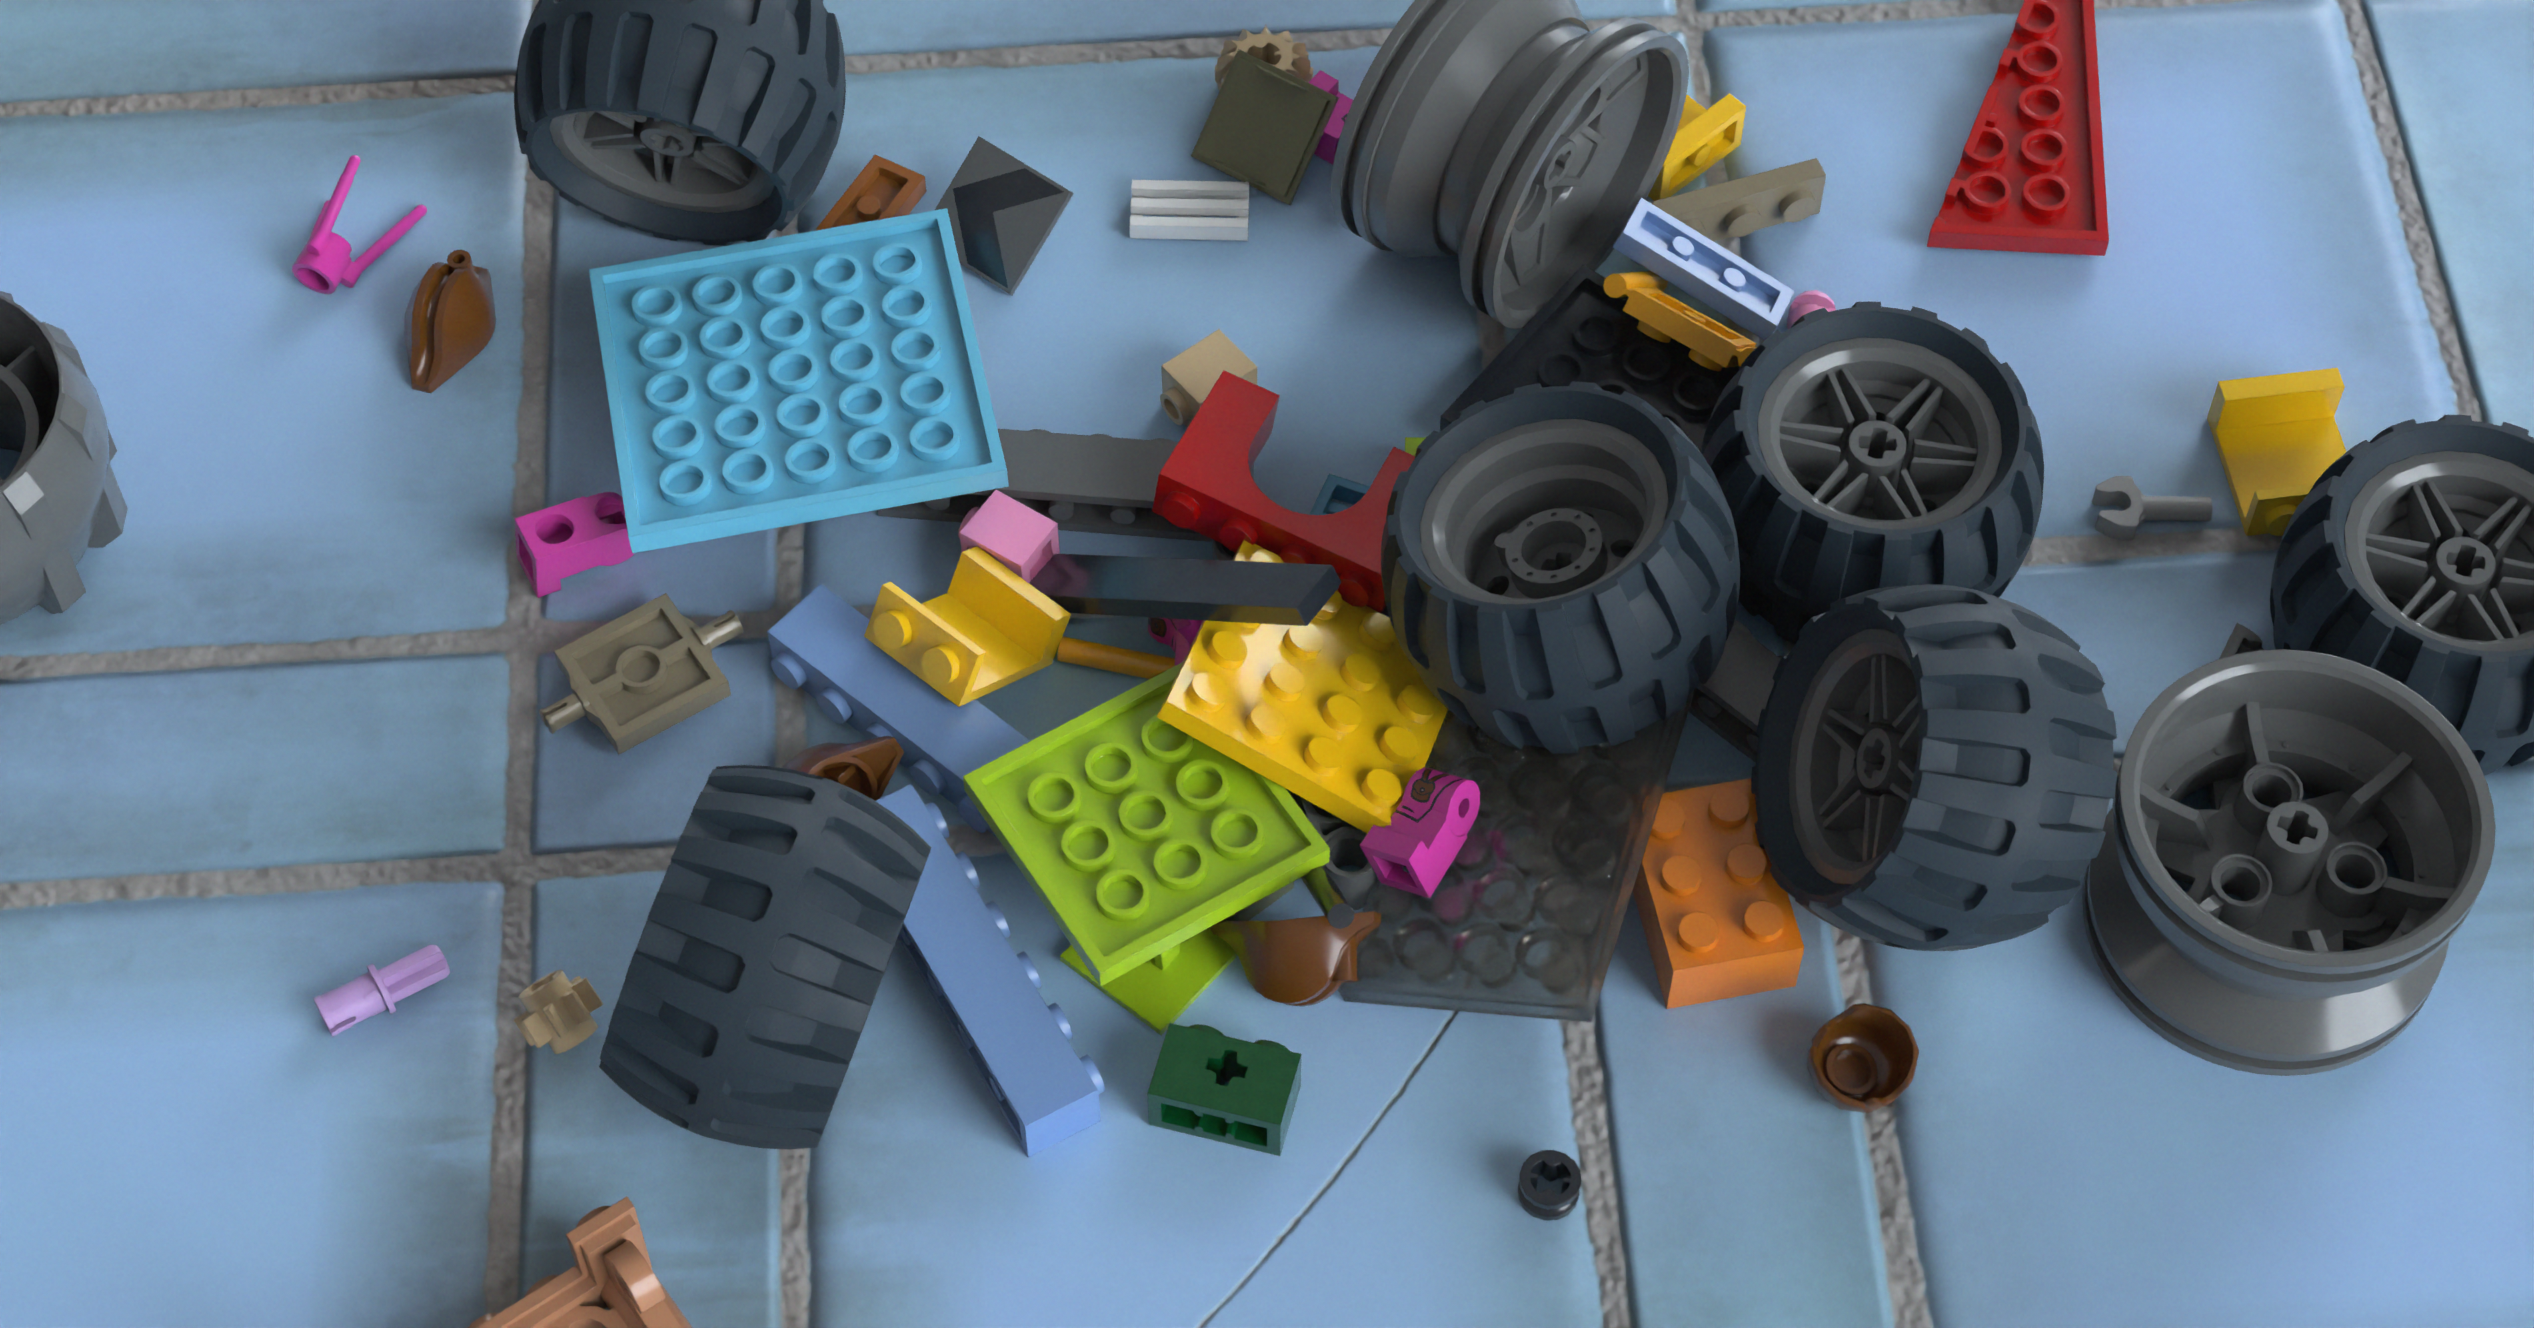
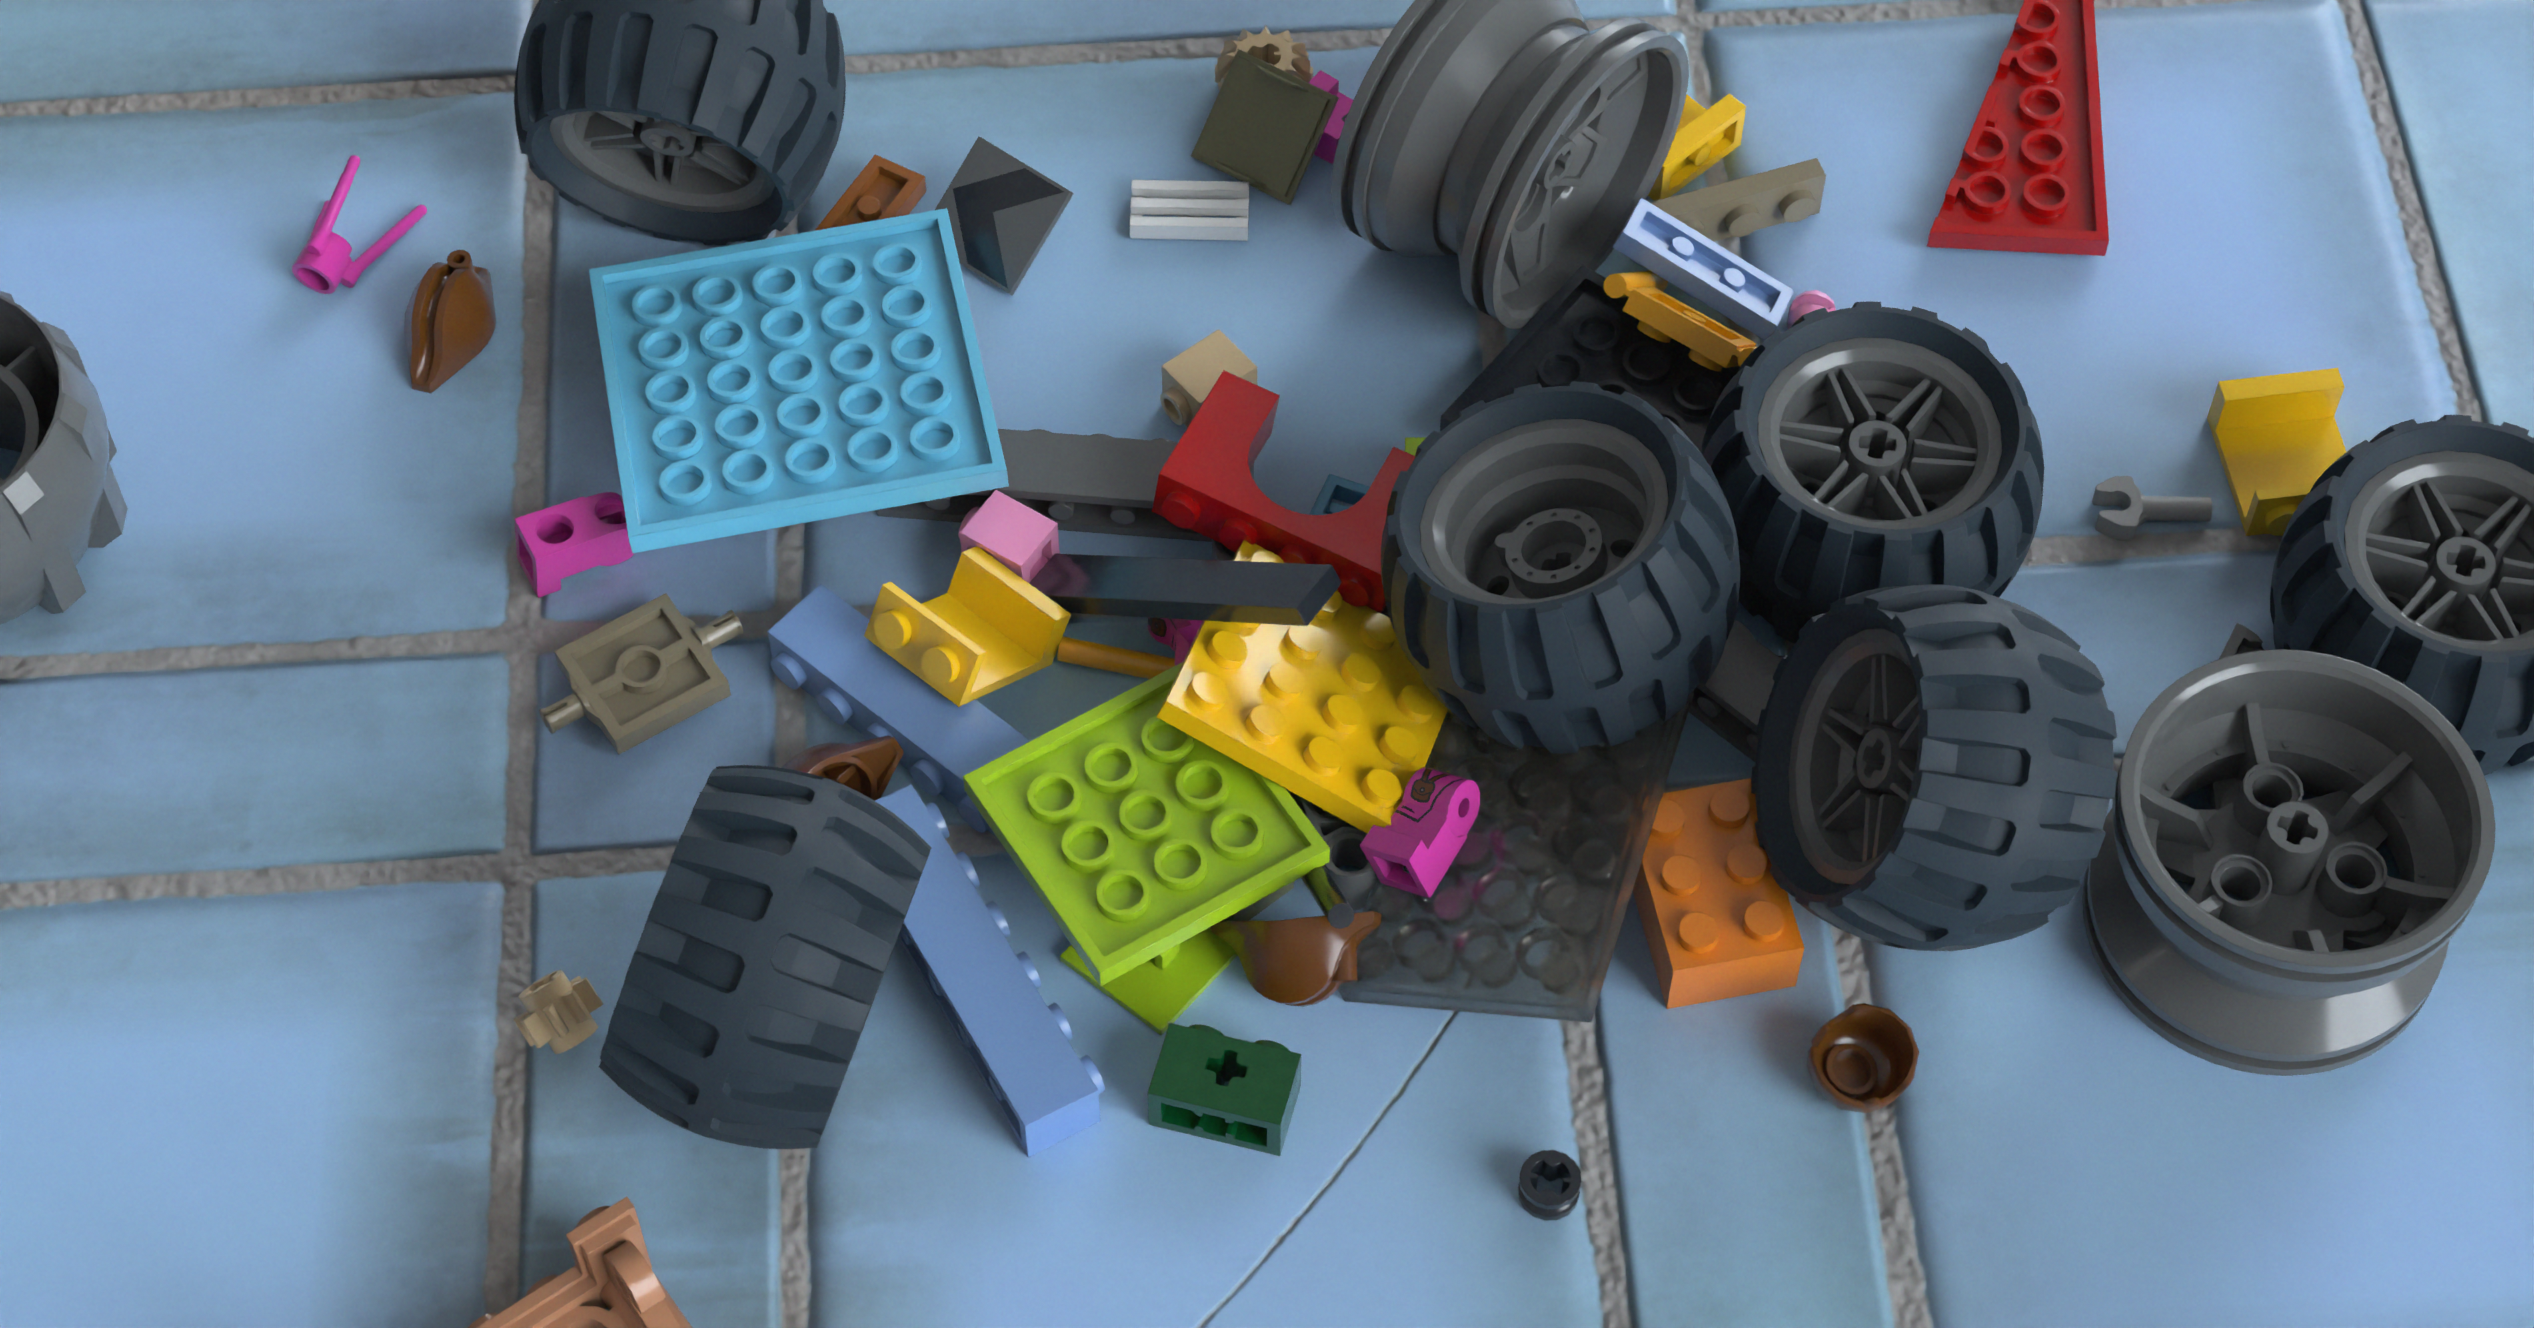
lavender axle [313,945,450,1037] -> none

